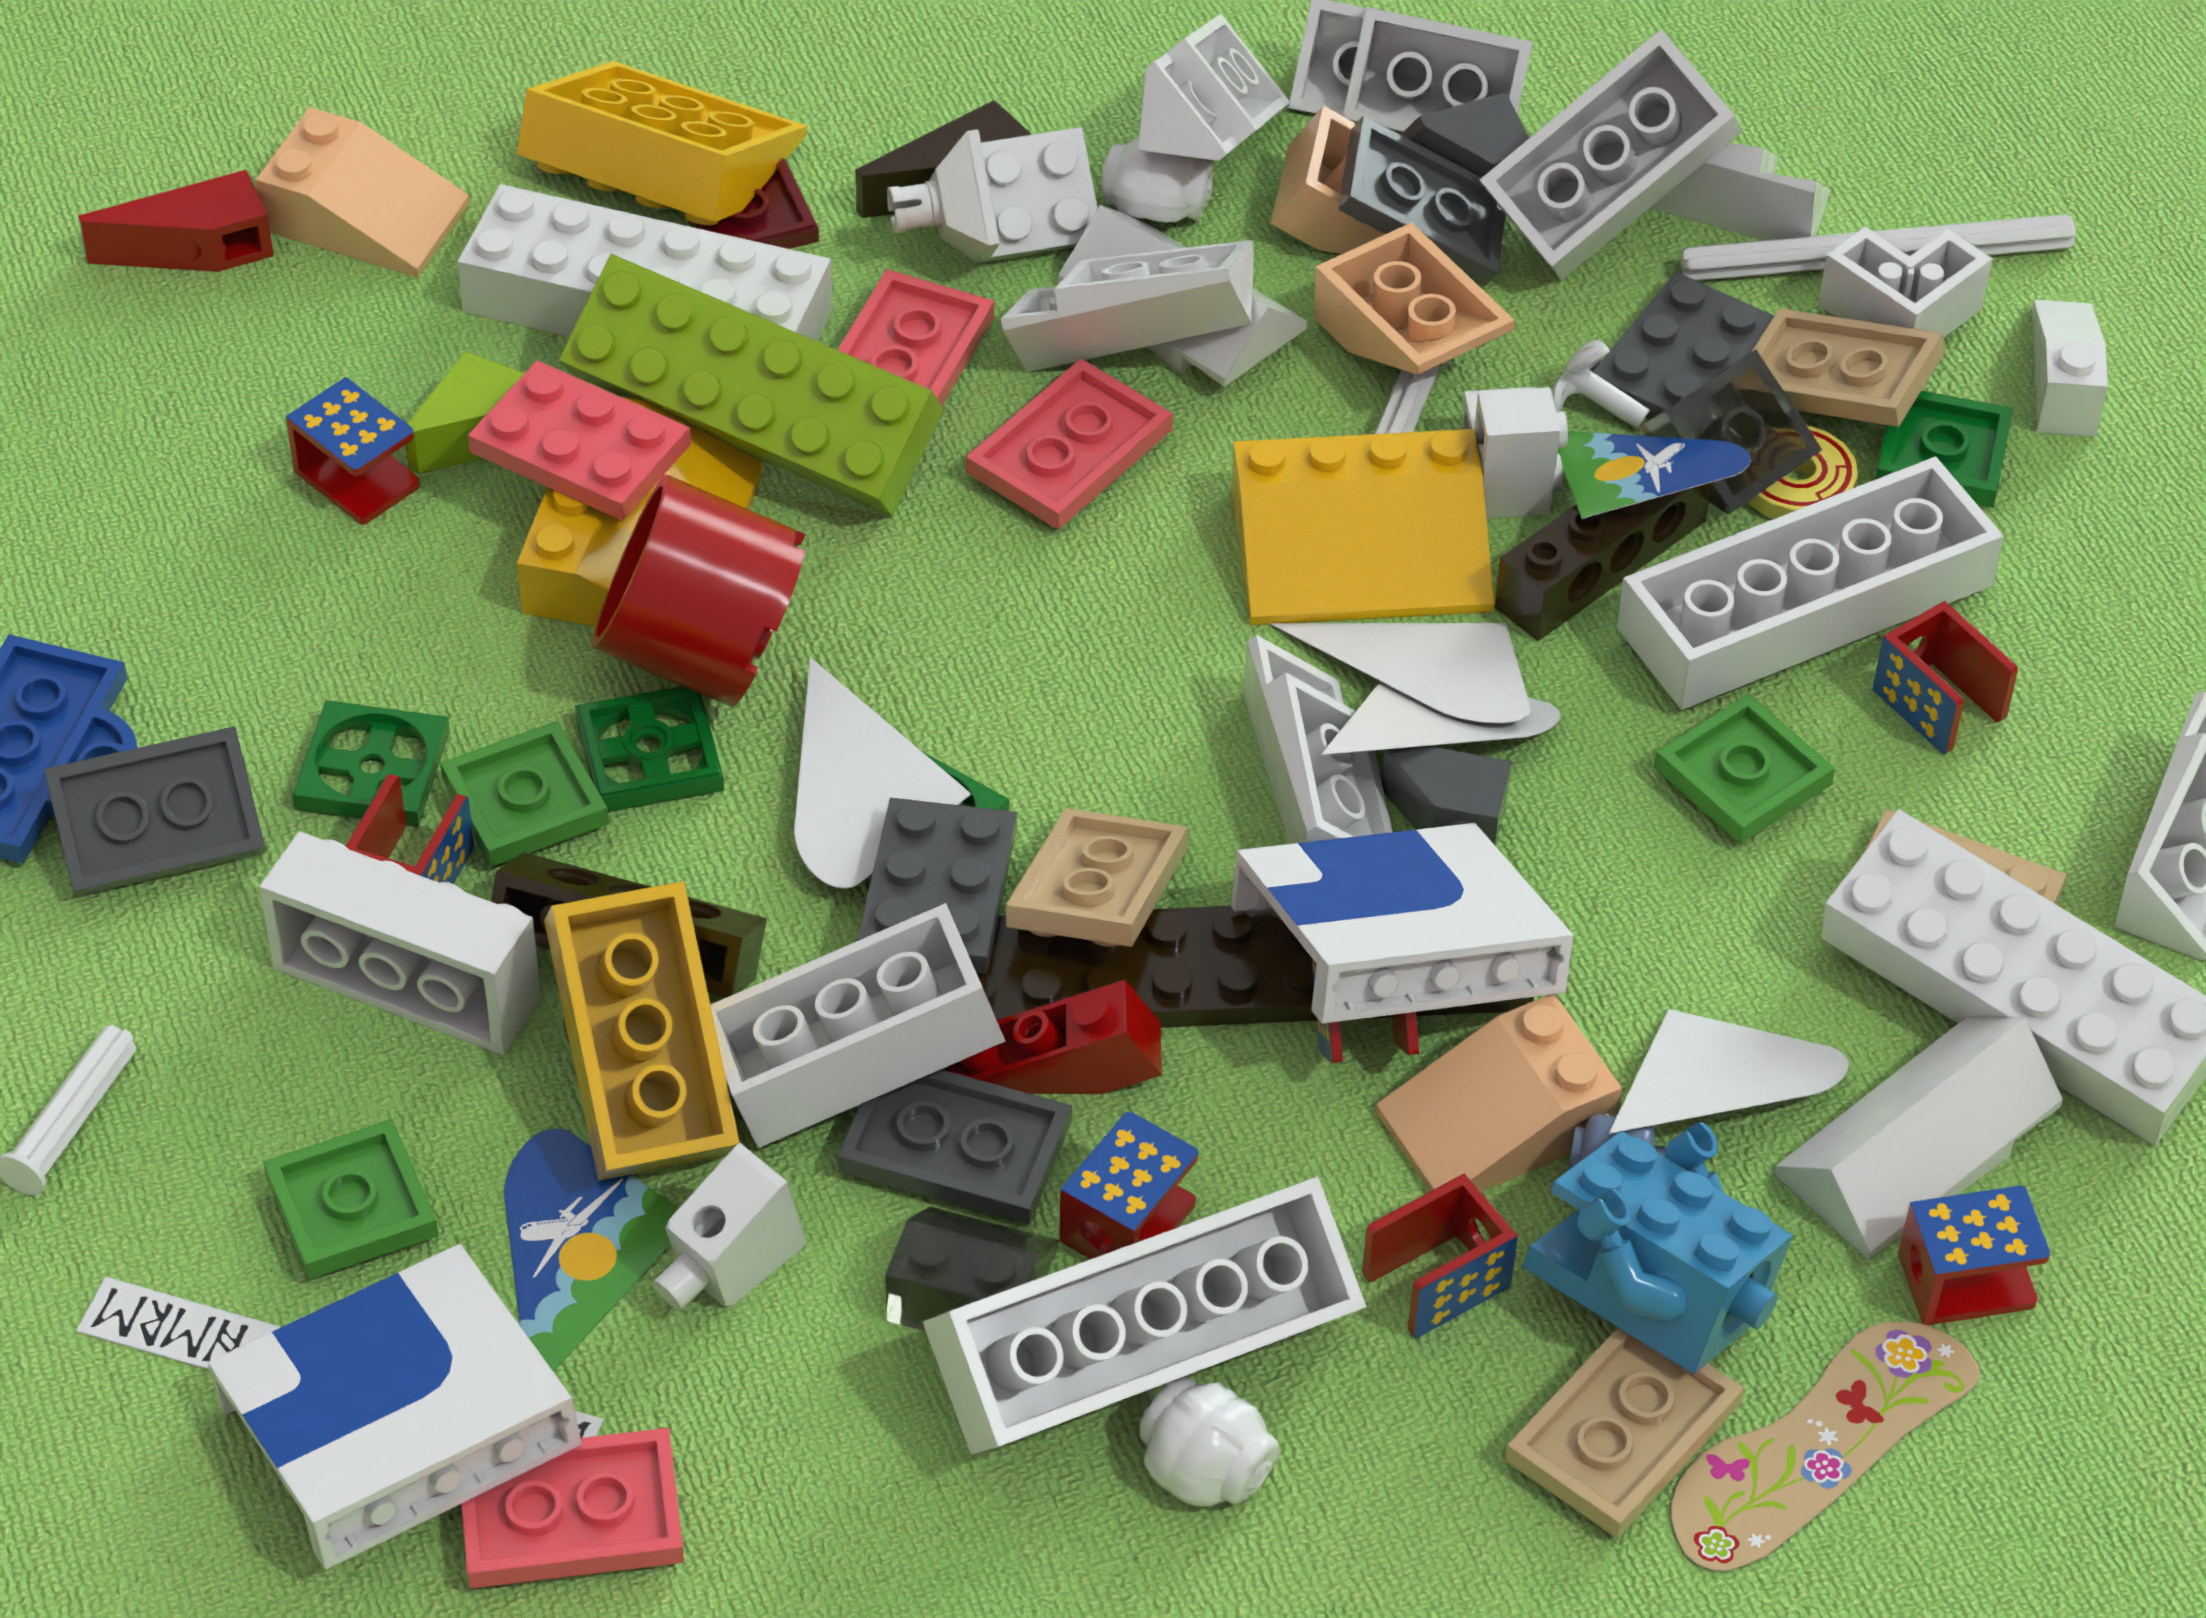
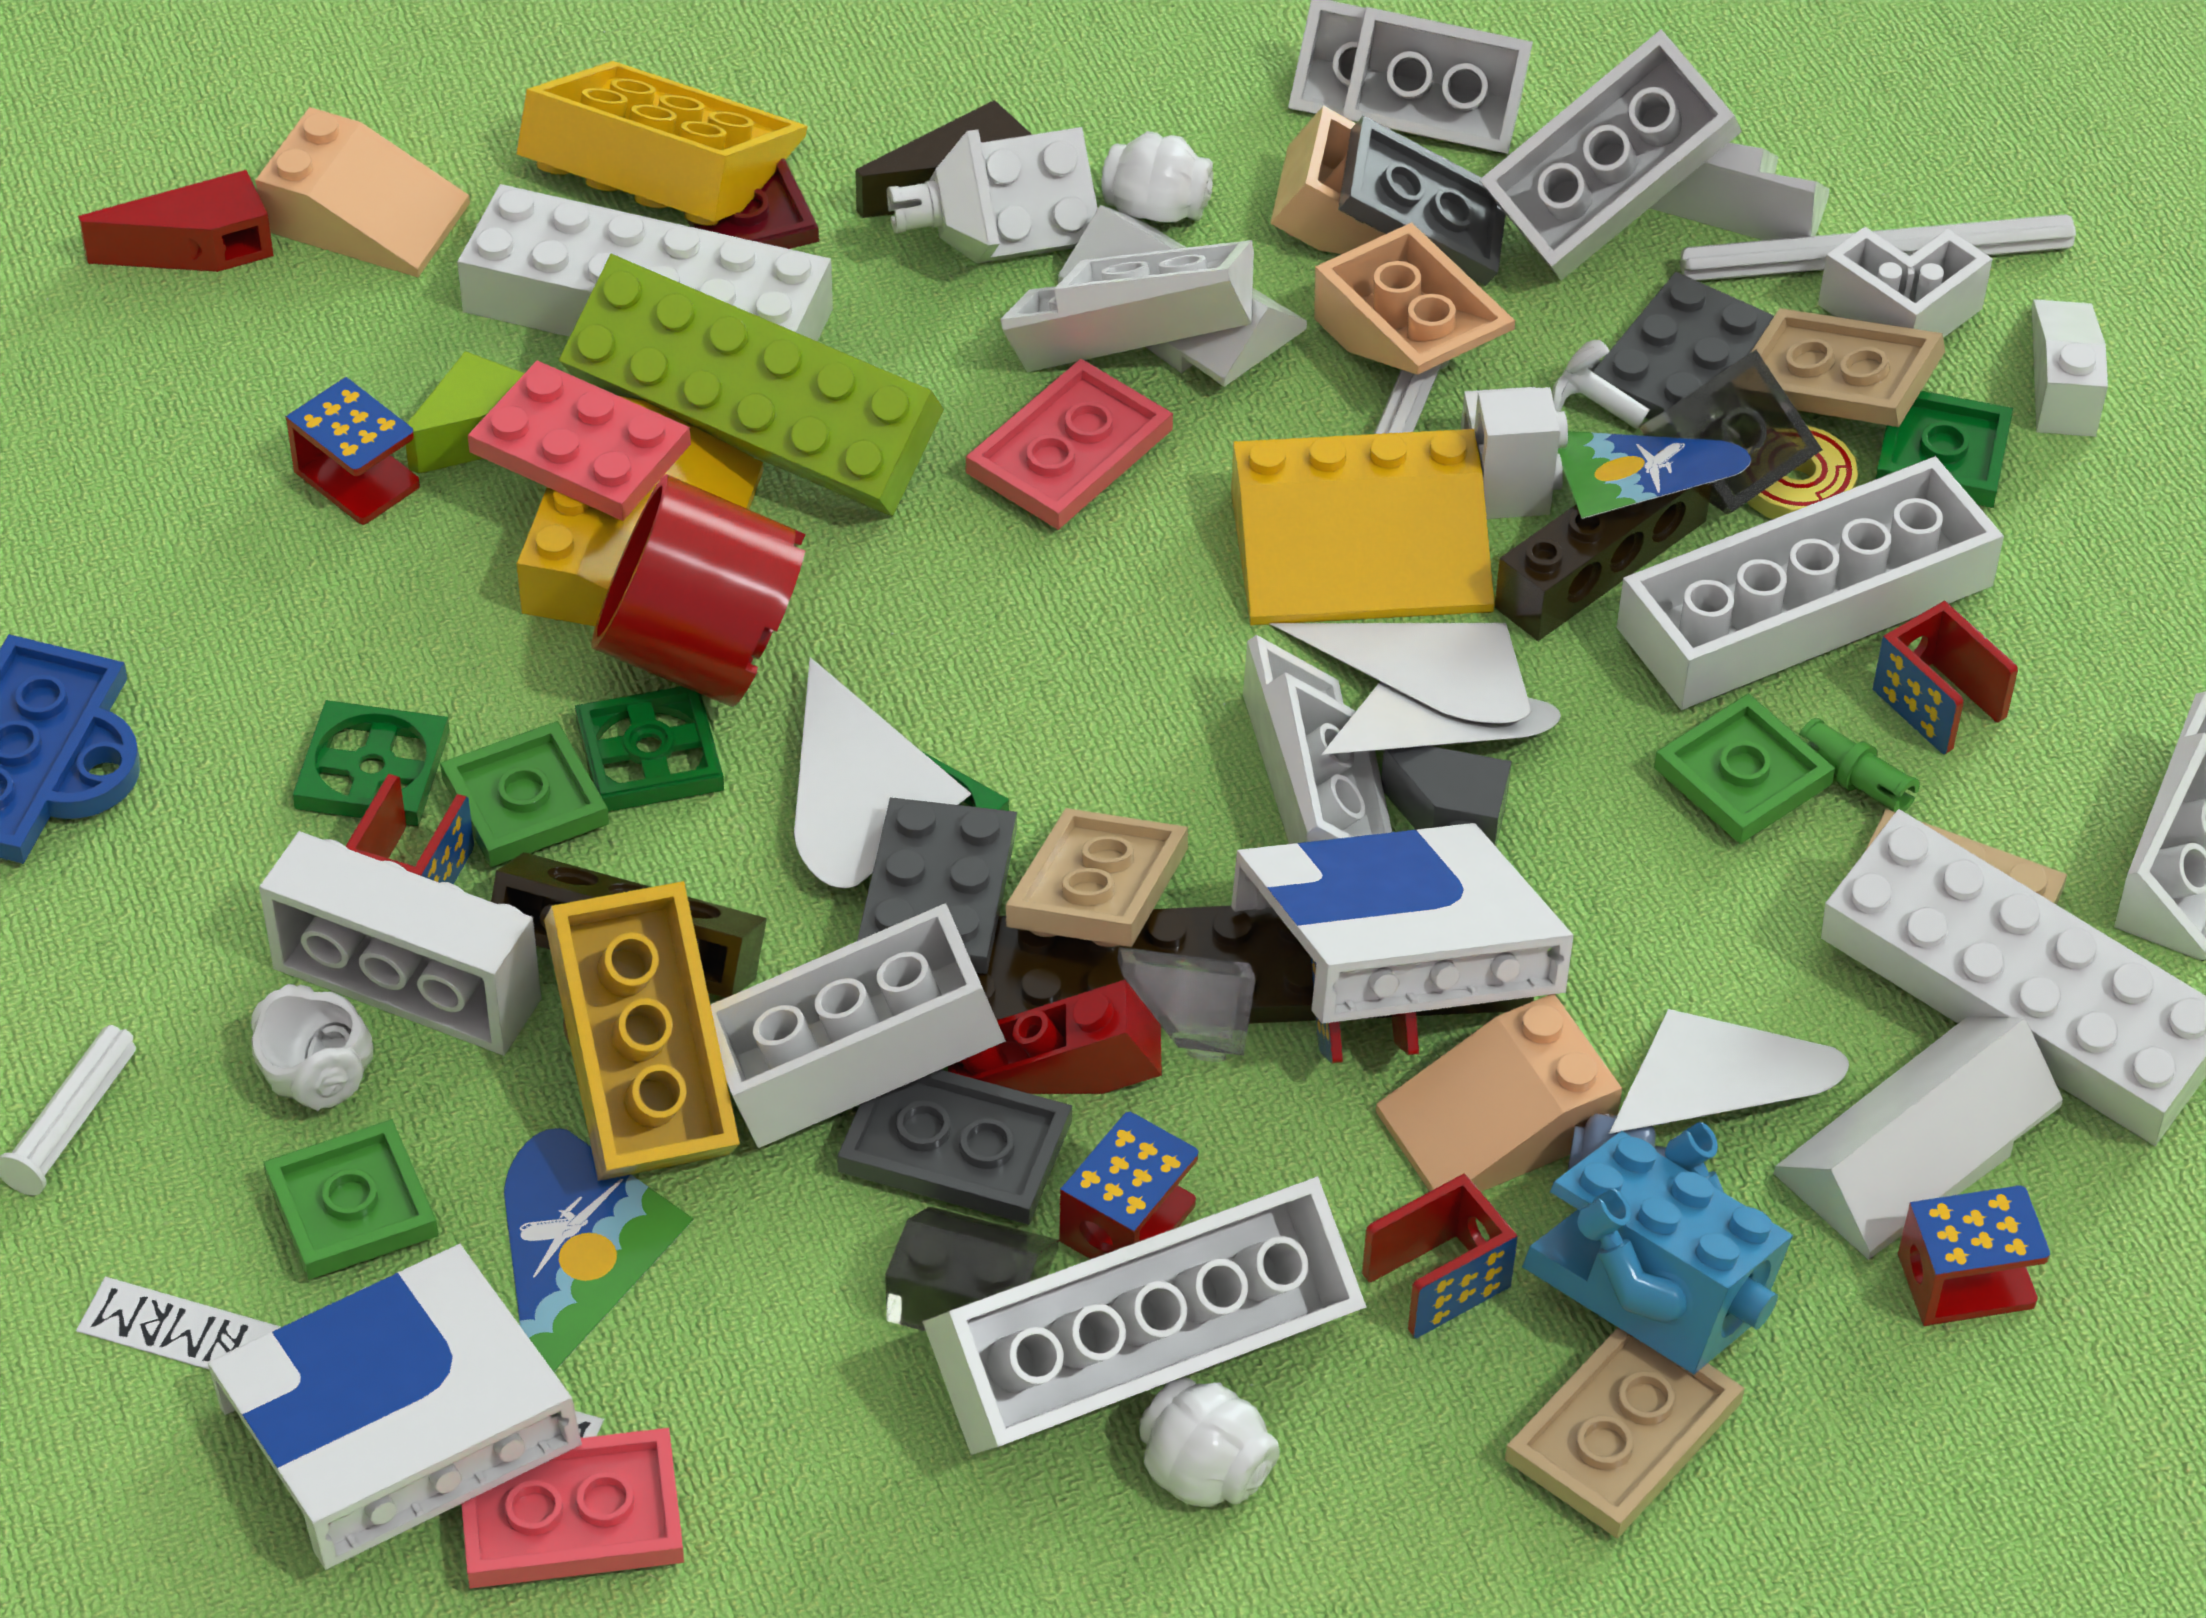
dark grey plate [44,726,265,897] -> none
white torso [652,1142,807,1311] -> none
coral plate [837,269,994,406] -> none
white slope [1138,13,1290,161] -> none
dark grey slope [1400,92,1529,178] -> none
tan sticker [1671,1322,1980,1571] -> none
none -> white hair [251,984,374,1111]
none -> clear slope [1117,947,1256,1062]
none -> bright green pin [1799,718,1920,812]

